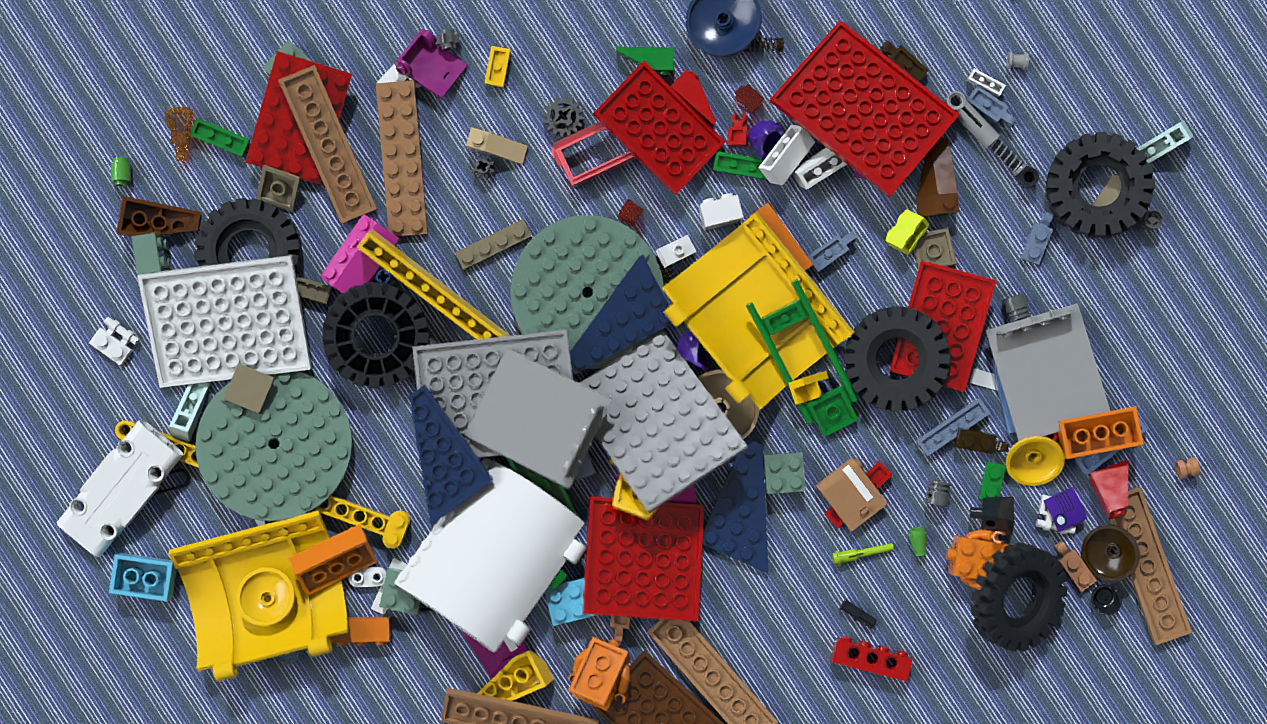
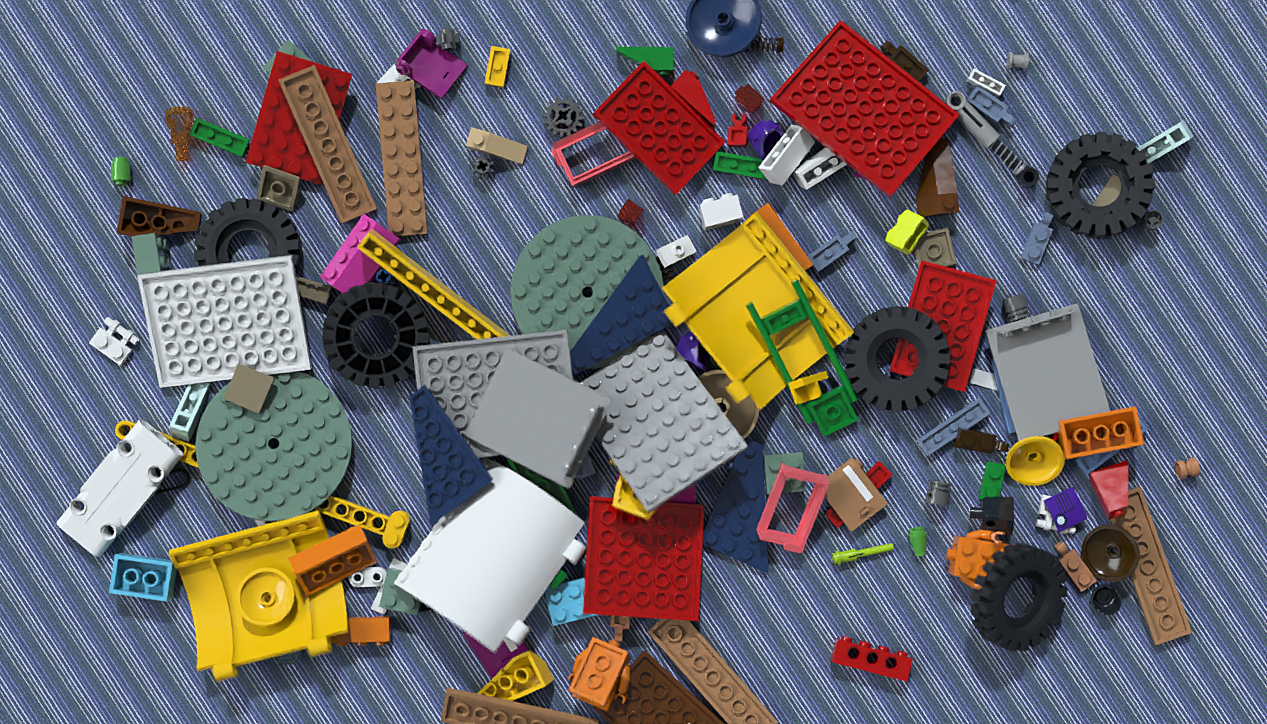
dark tan plate [455,219,532,270] -> none
black axle [839,599,877,629] -> none
none -> coral piece [756,463,830,553]

